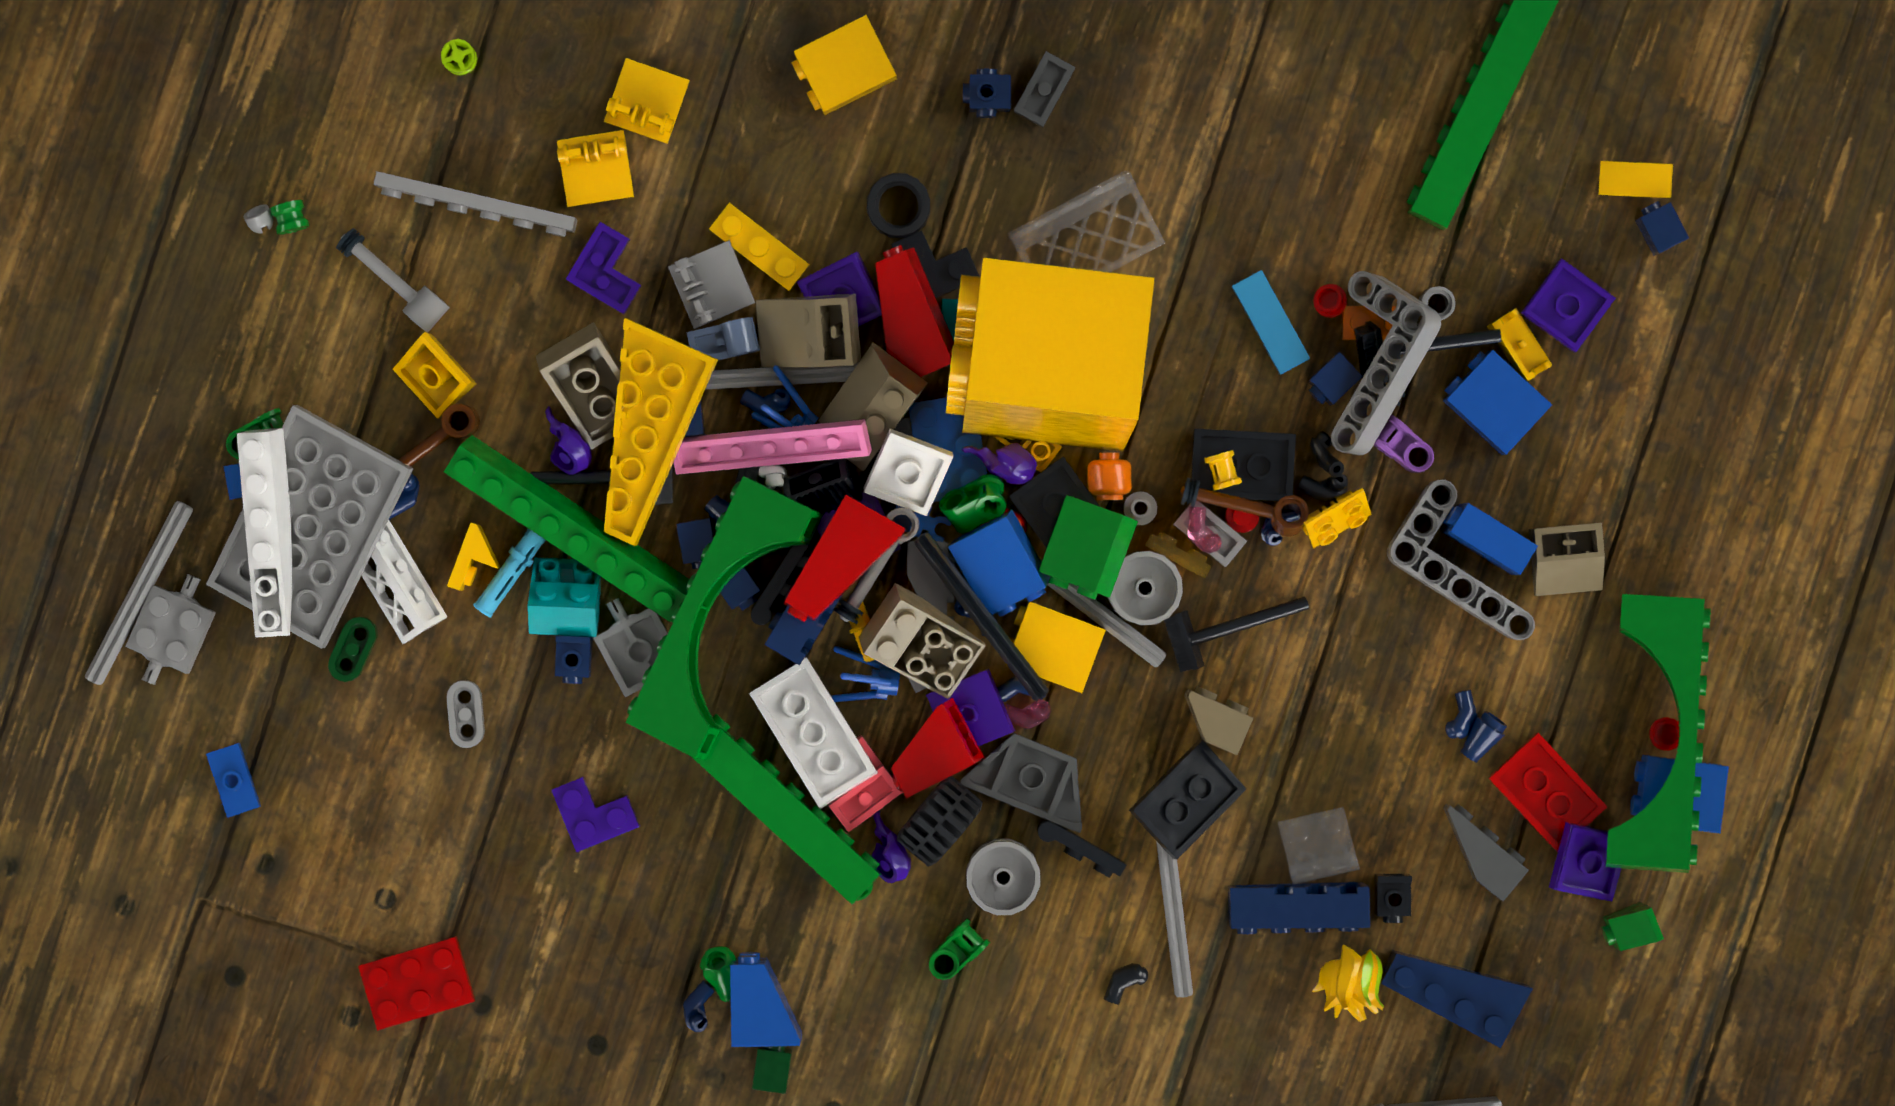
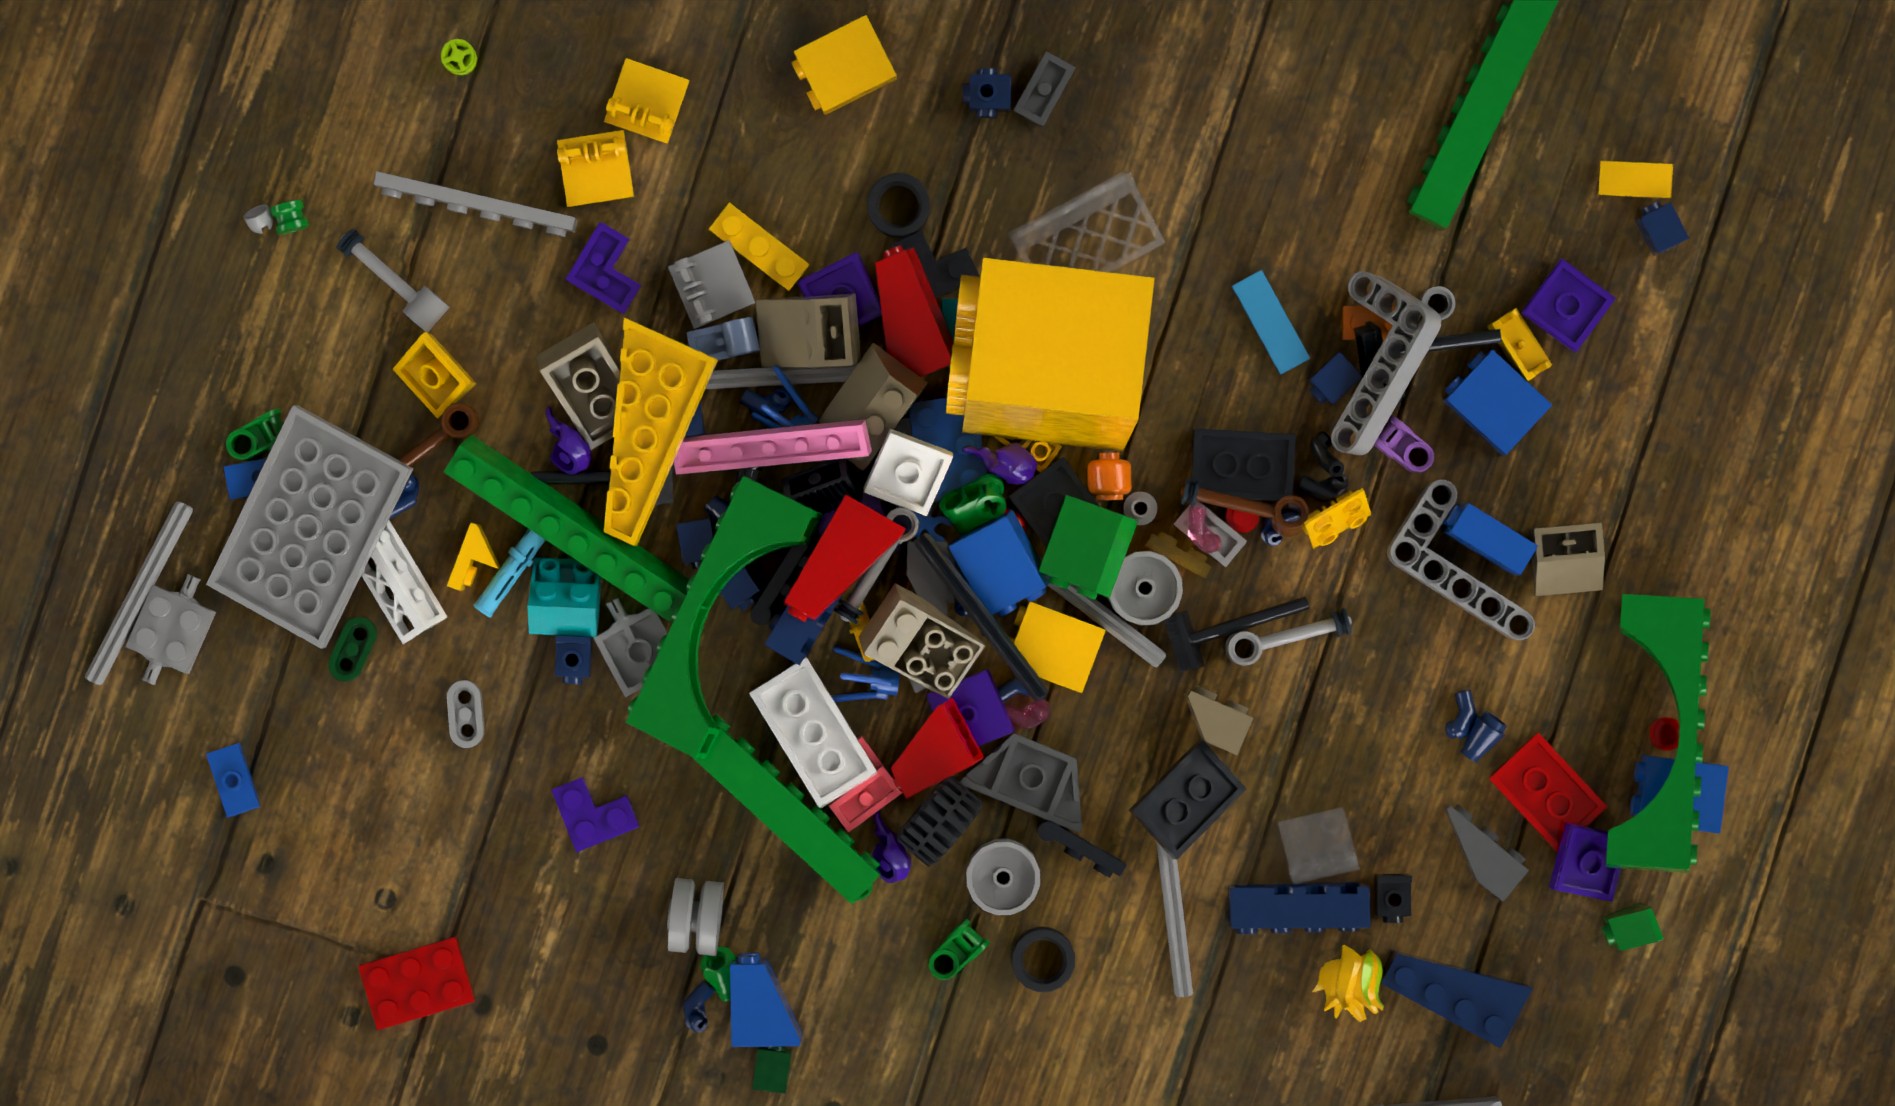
white slope [237,428,292,637] -> none
white arm [759,465,788,489] -> none
black arm [1104,963,1148,1005] -> none
yellow bush [1204,450,1242,491] -> none
red plate [1313,284,1347,318] -> none
none -> light grey wheel [667,878,724,956]
none -> black tyre [1011,927,1075,992]
none -> light grey piece [1225,608,1352,666]

